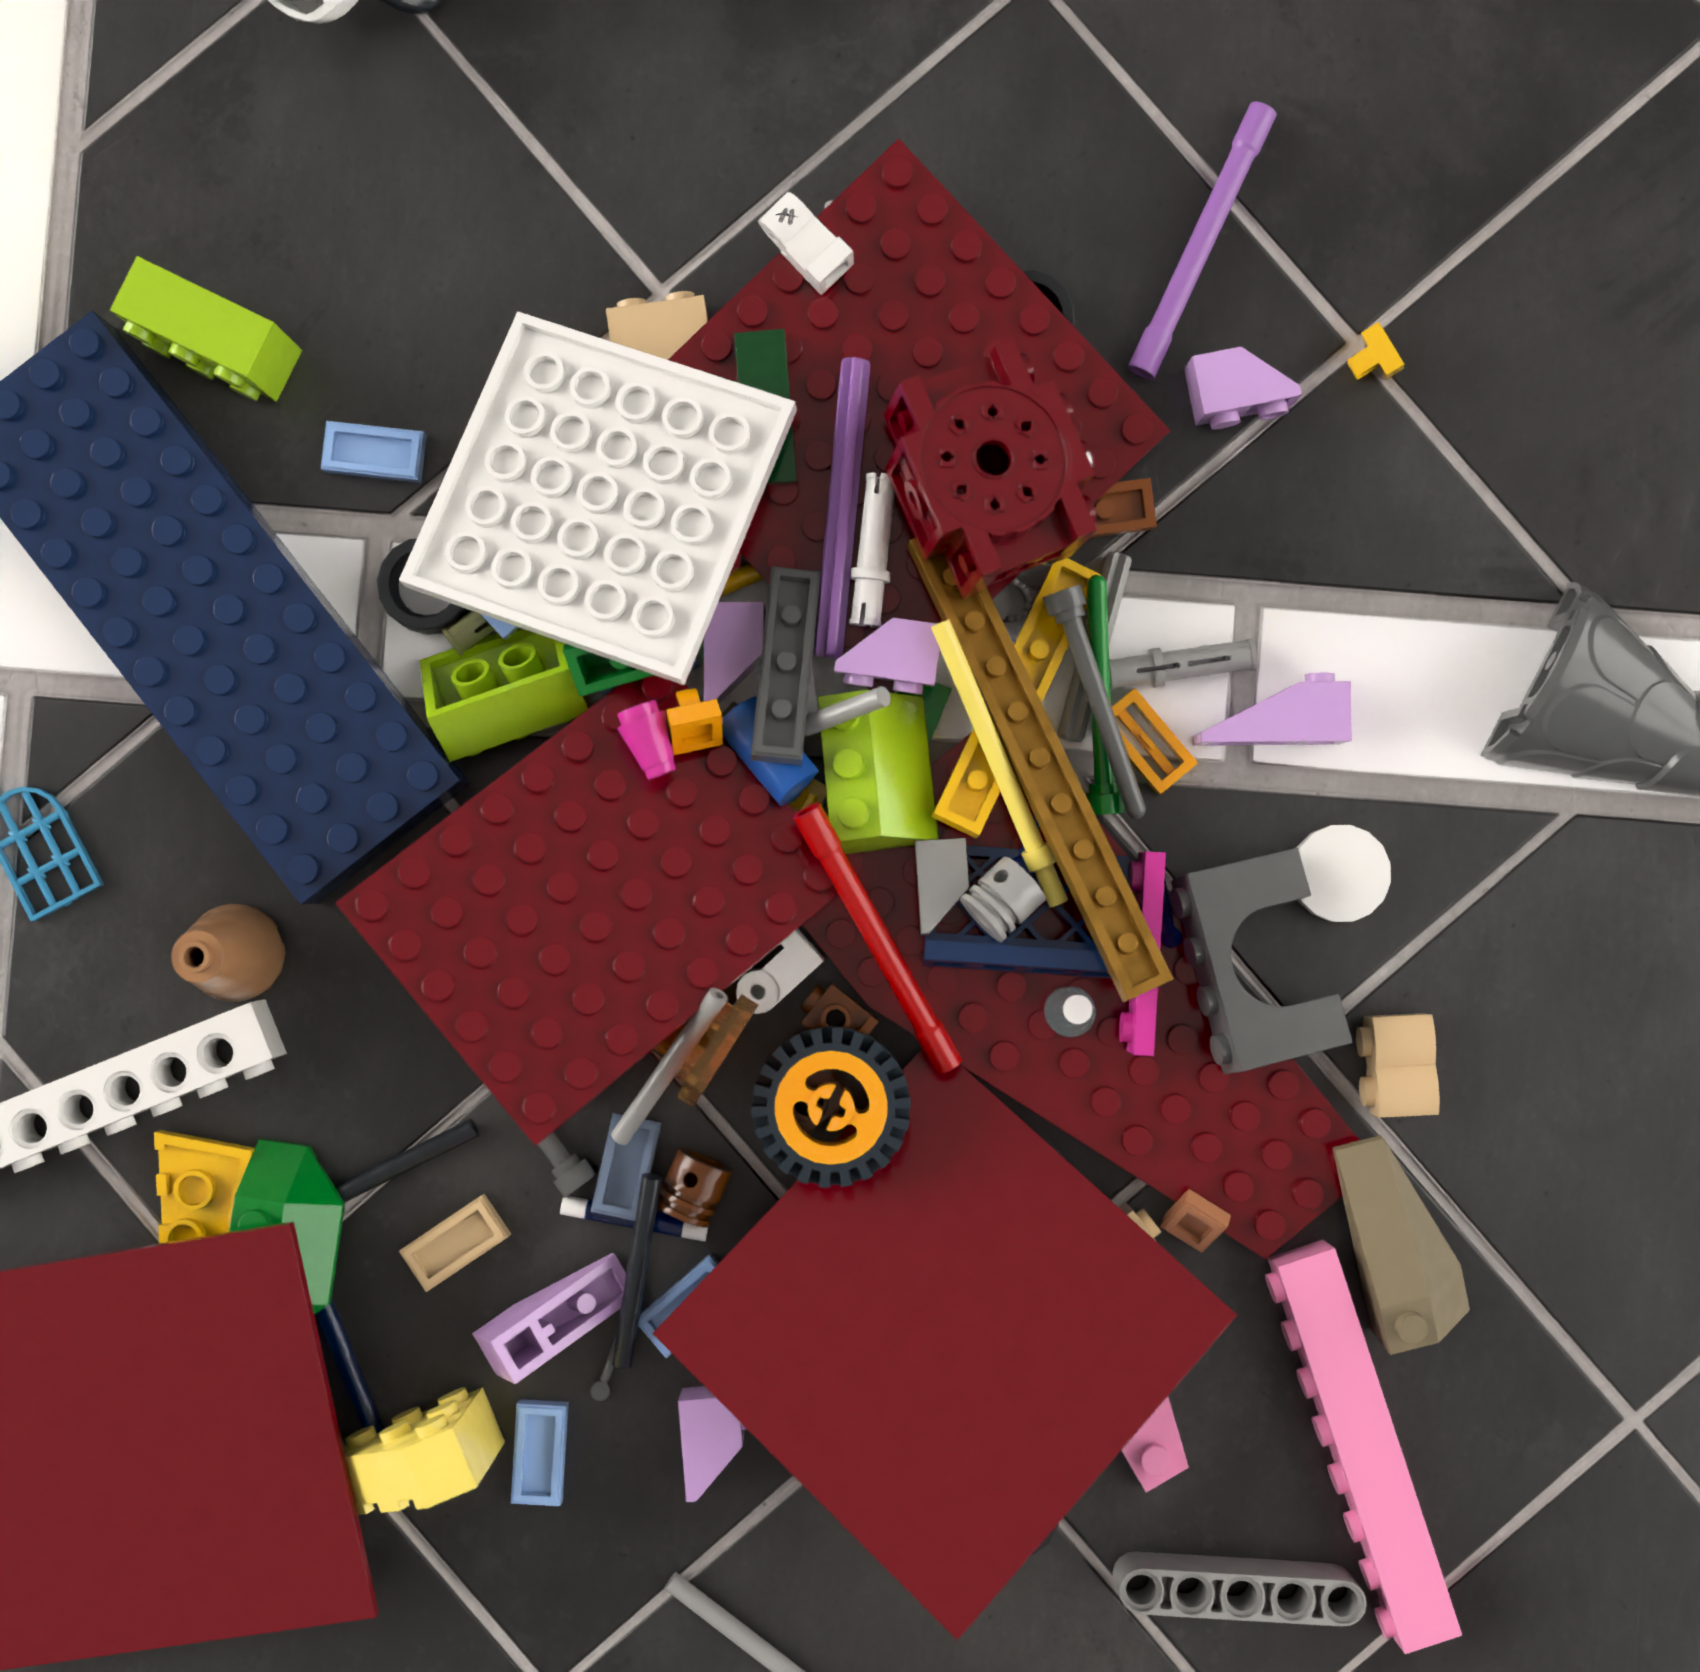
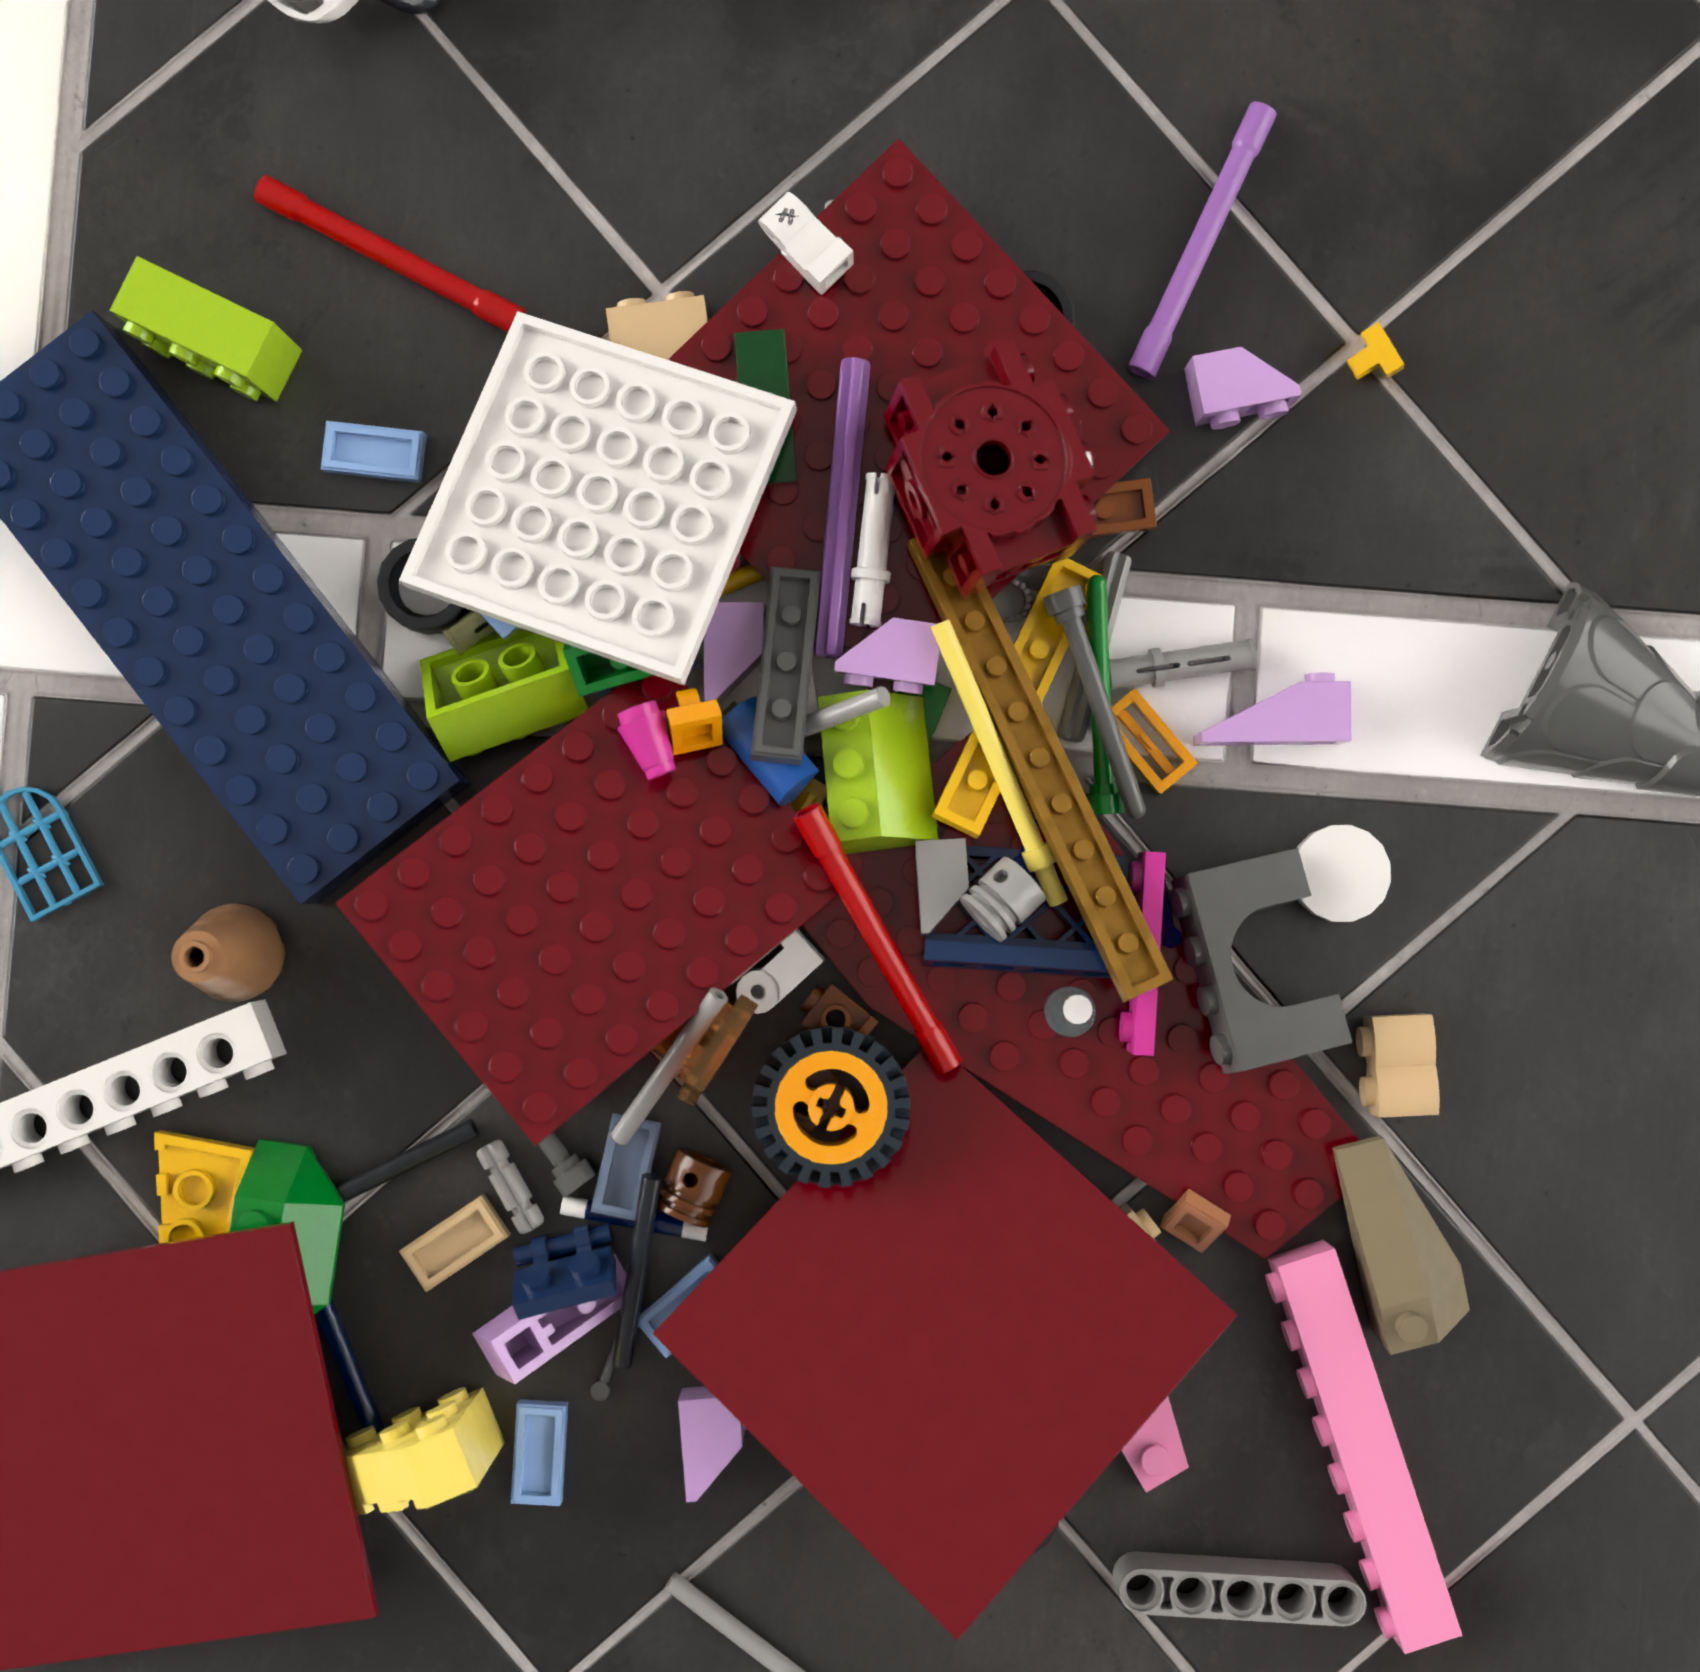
none -> red piece [254,175,527,333]
none -> light grey axle [477,1140,544,1234]
none -> dark blue plate [512,1223,617,1320]

